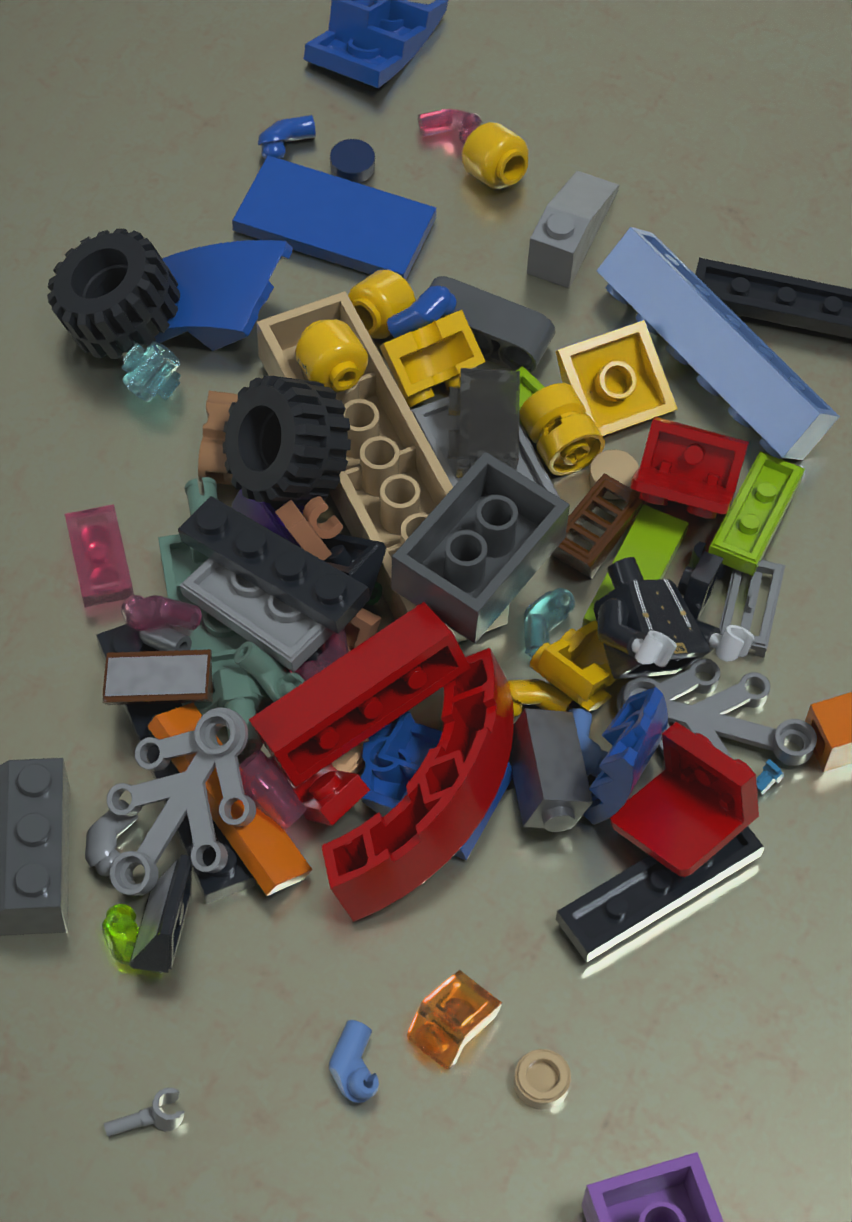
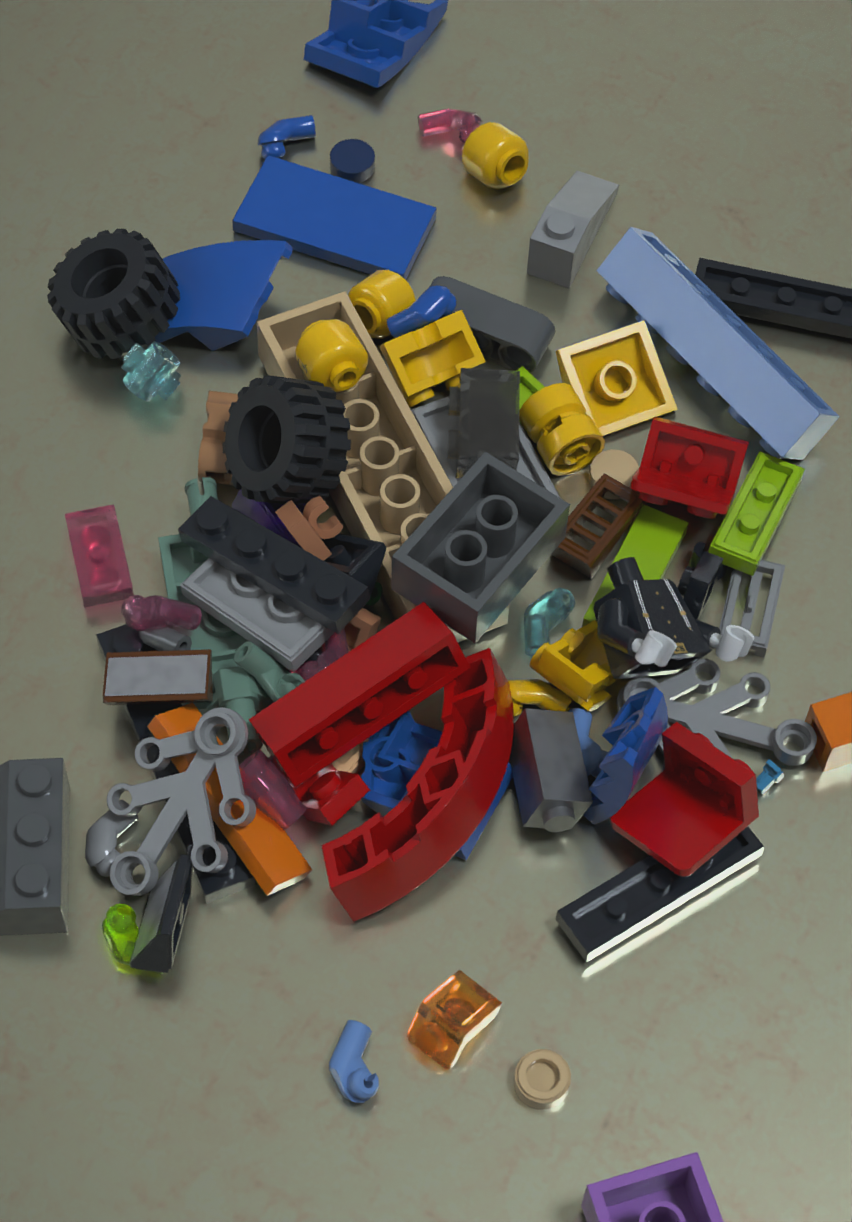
light grey hand [104,1088,185,1137] -> none

